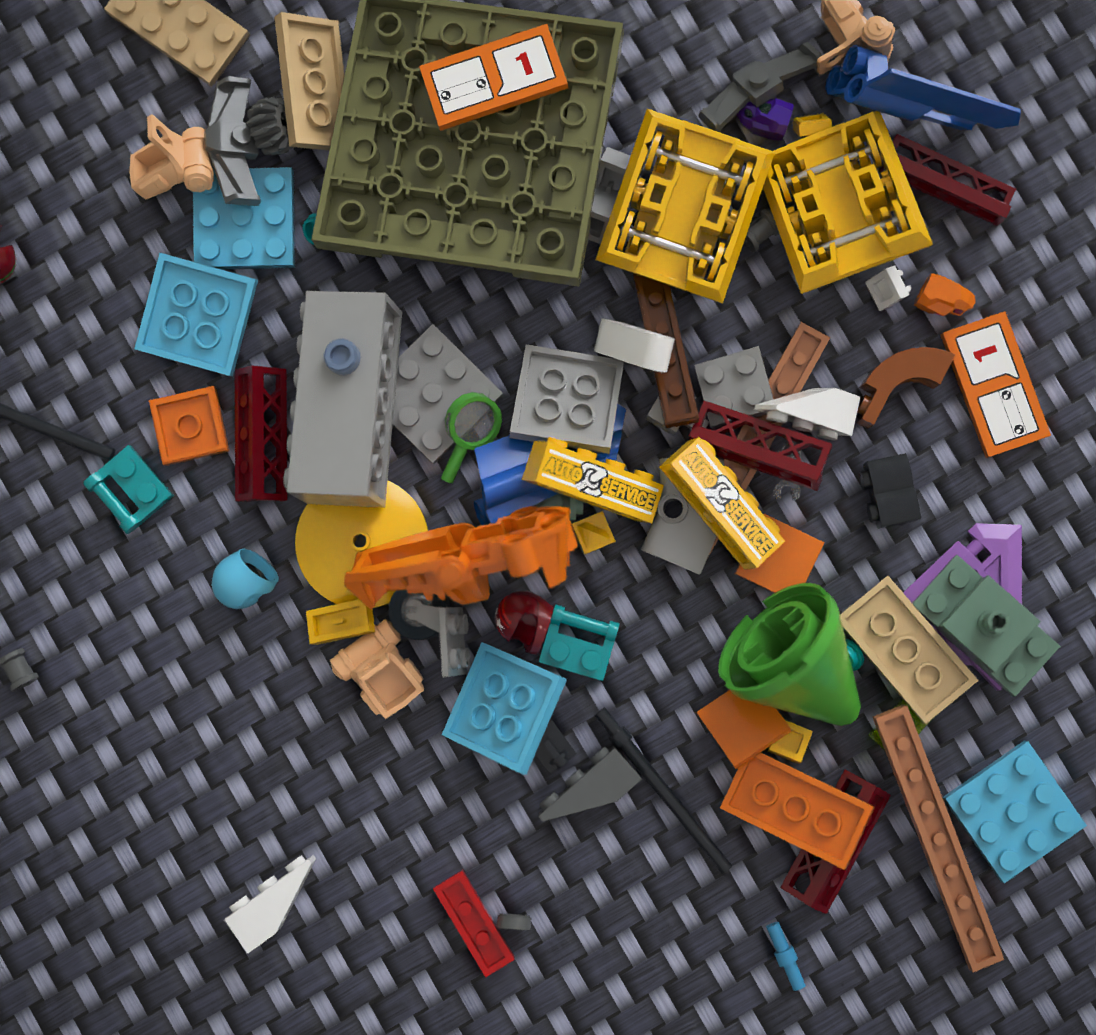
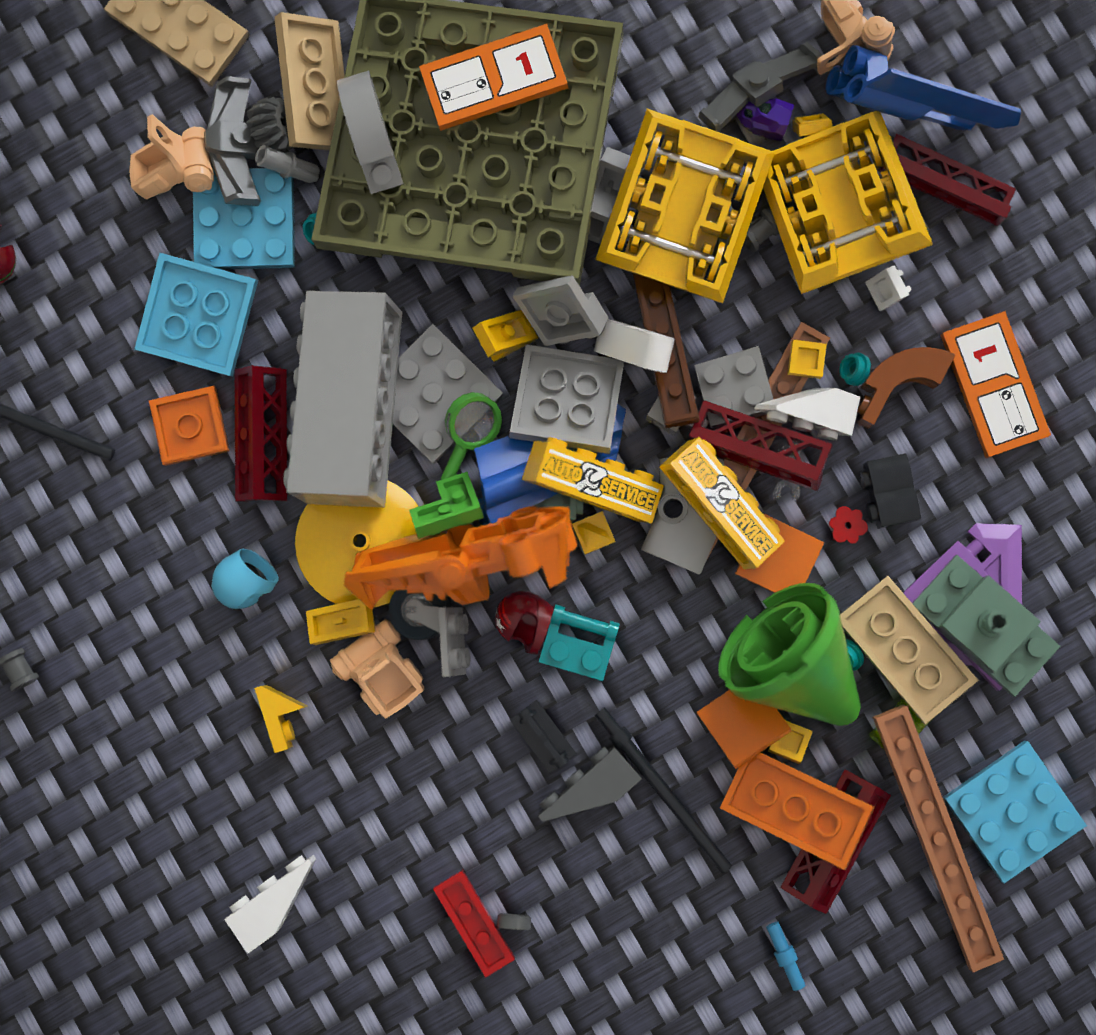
teal plate [83,445,174,534] -> none
sand blue tile [324,338,361,375] -> none
medium azure plate [442,642,567,775] -> none
orange rock [914,273,976,316] -> none
none -> yellow slope [254,685,308,753]
none -> light grey axle [255,145,320,183]
none -> light grey arch [337,70,403,194]
none -> bright green plate [409,472,484,539]
none -> yellow slope [472,310,538,361]
none -> light grey plate [513,275,609,346]
none -> yellow plate [787,339,827,379]
none -> red plant [829,506,868,544]
none -> teal plate [839,353,871,386]

